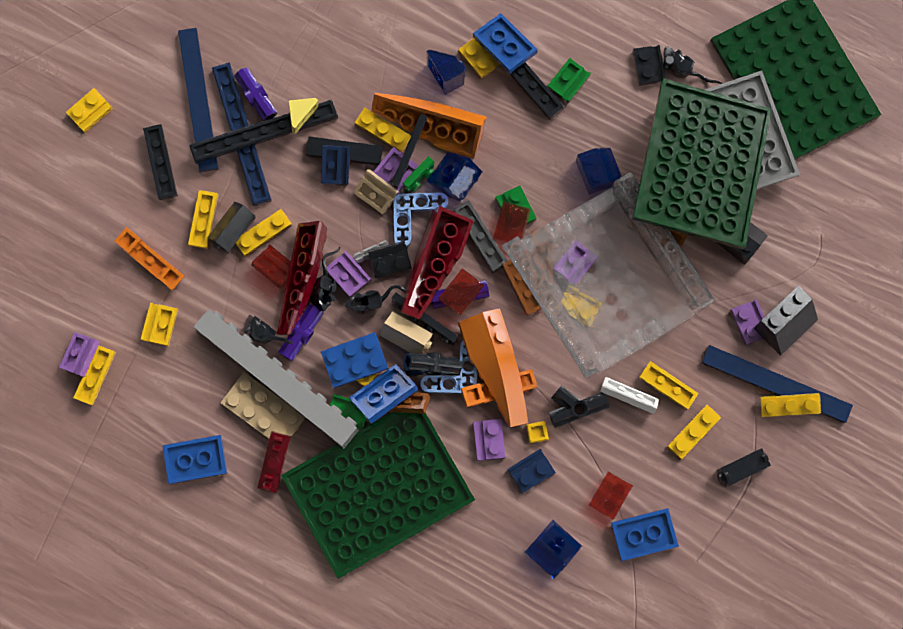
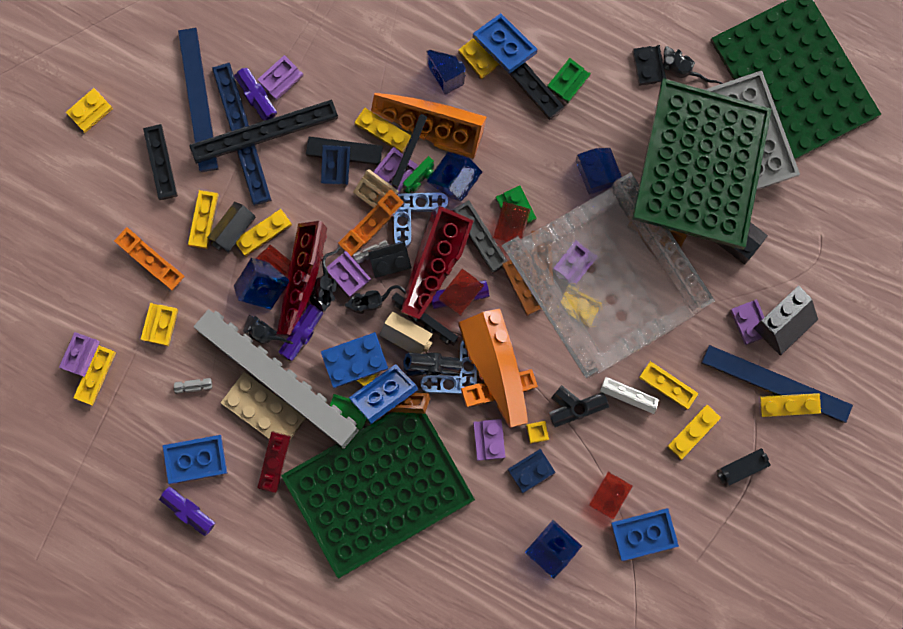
light yellow slope [289,98,318,134] -> none
none -> dark purple piece [159,486,216,536]
none -> light grey axle [174,378,212,394]
none -> clear blue slope [234,257,289,310]
none -> medium lavender plate [257,55,303,100]
none -> orange slope [338,189,404,257]

